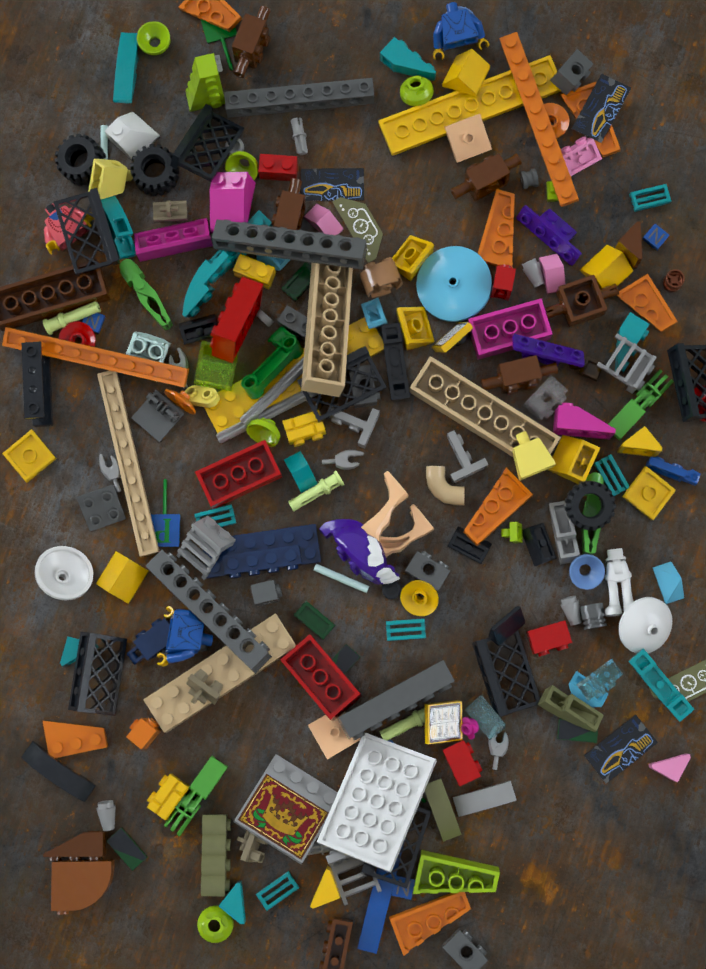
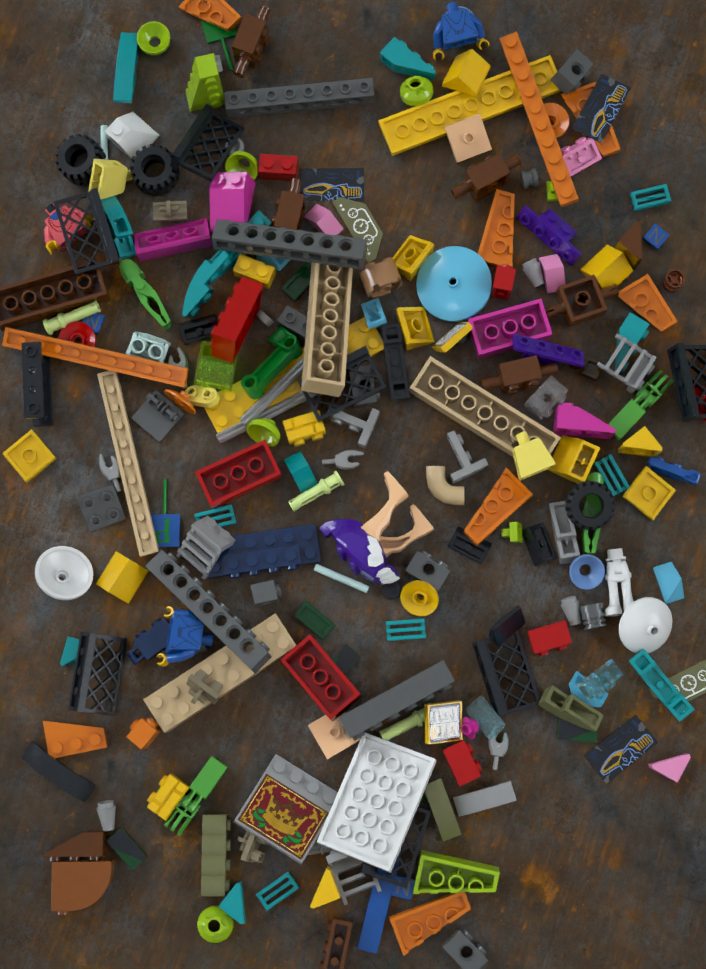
light grey axle [291,118,308,155] -> none

